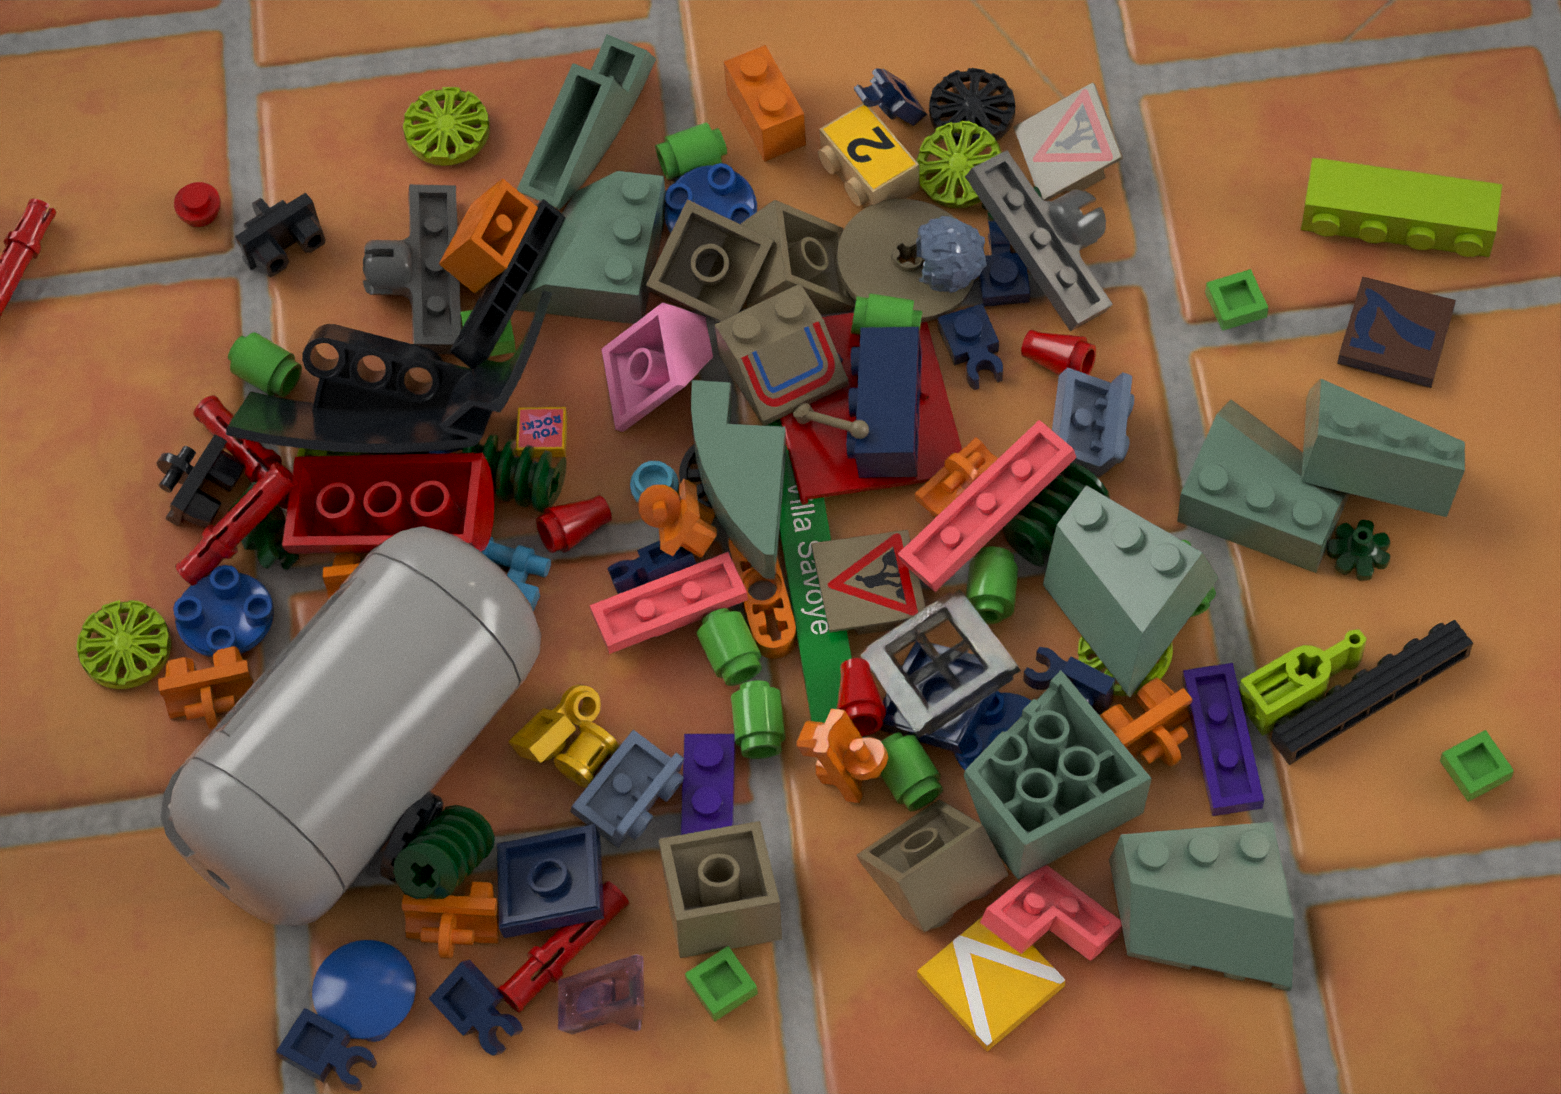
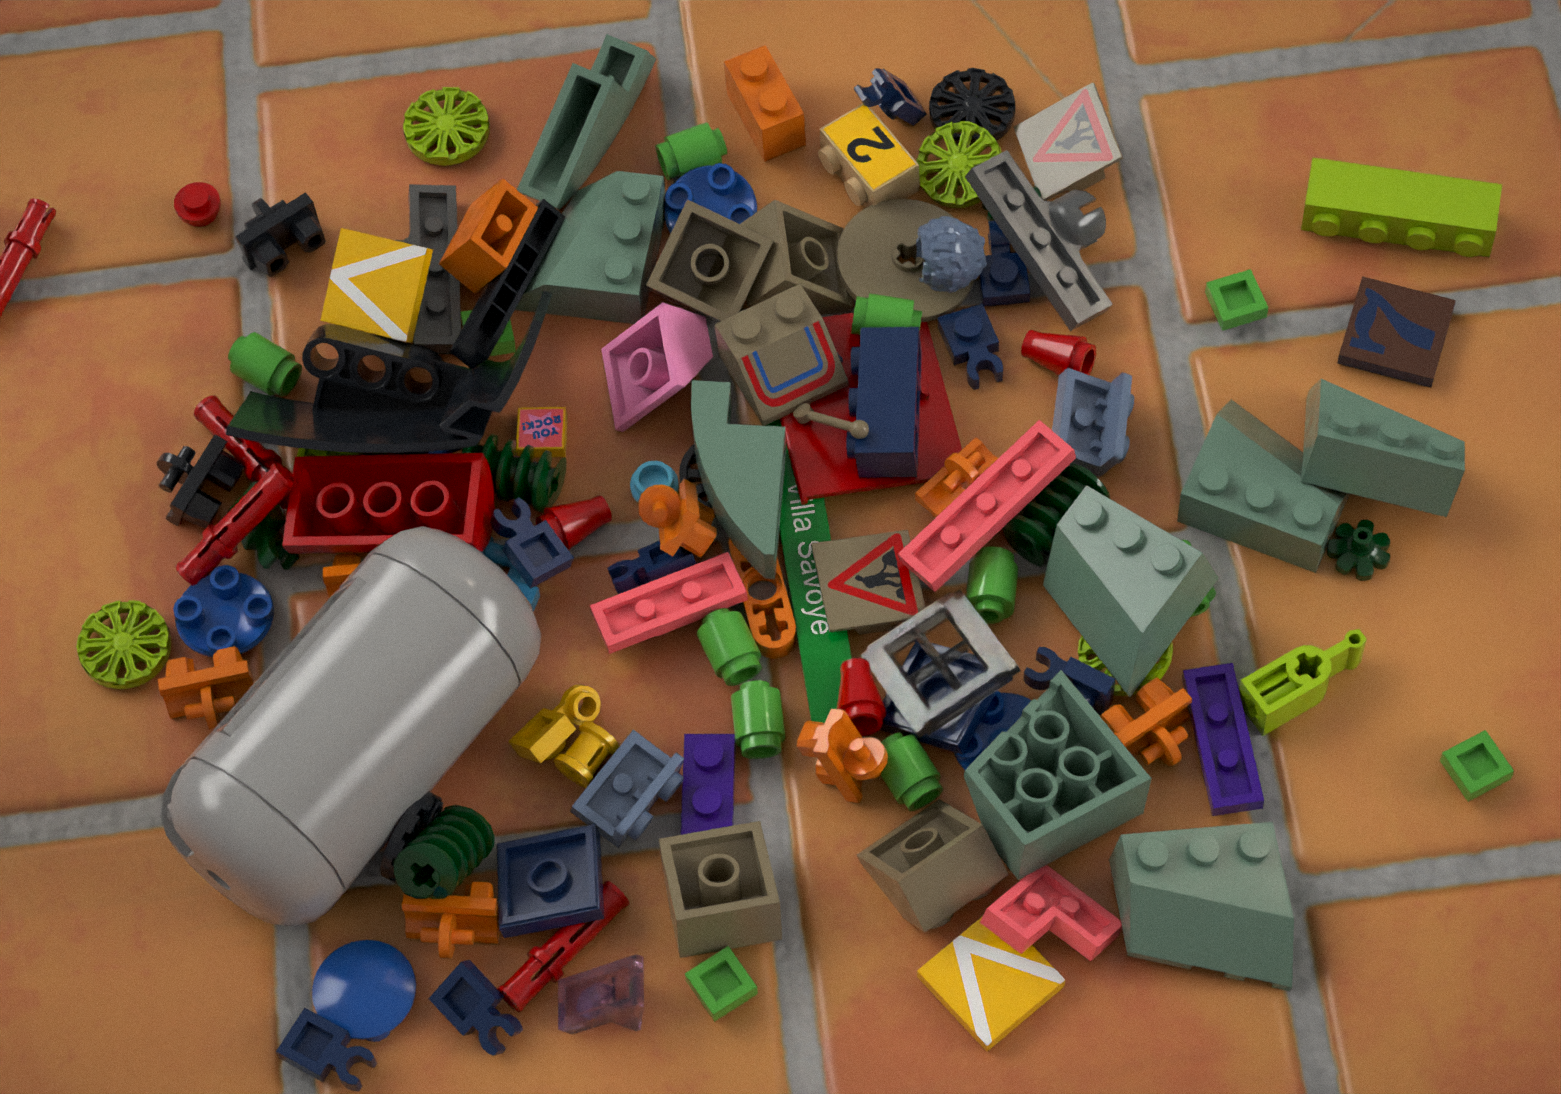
black piece [1271,620,1473,765] -> none
none -> yellow tile [320,228,433,343]
none -> dark blue plate [490,498,574,588]

